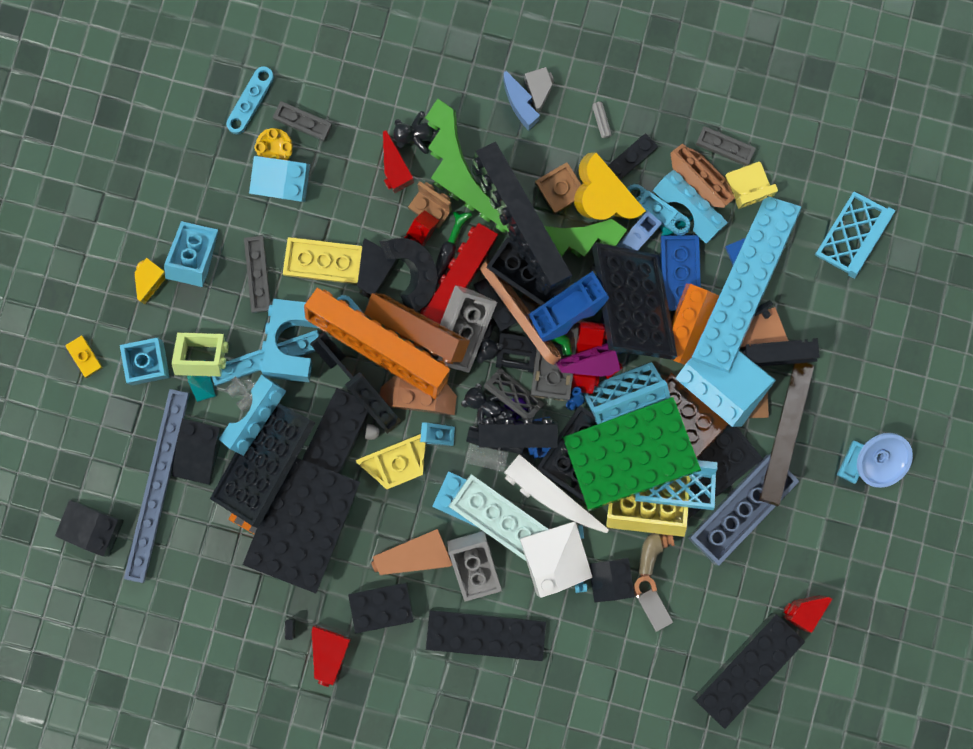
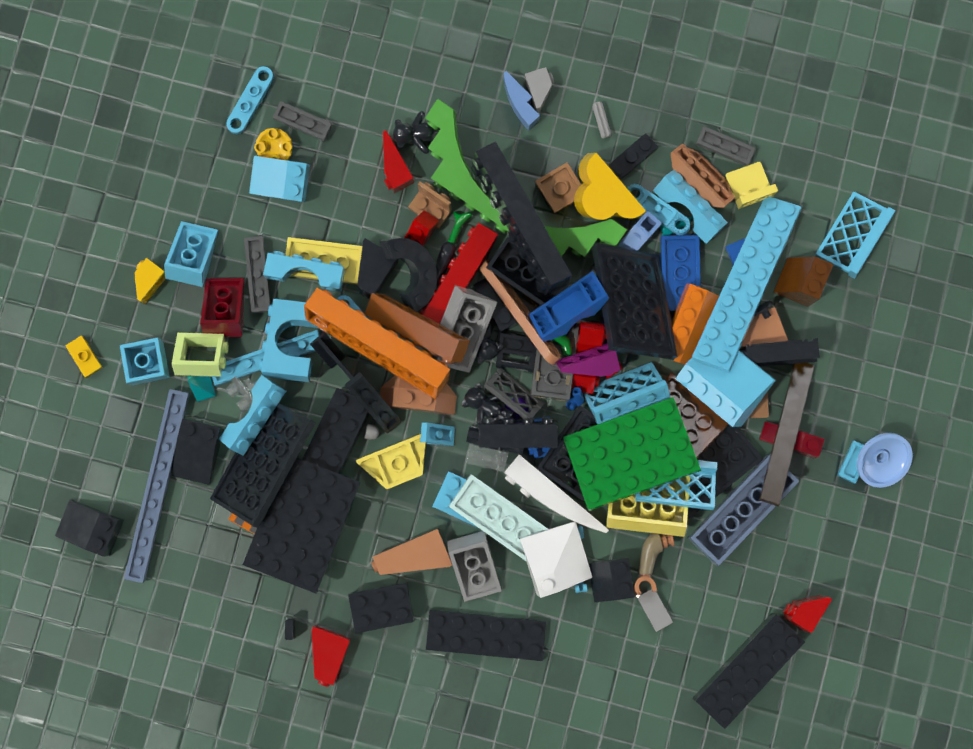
none -> dark red slope [200,278,244,337]
none -> medium azure arch [263,251,345,292]
none -> dark red slope [759,422,825,459]
none -> reddish brown slope [773,257,833,307]

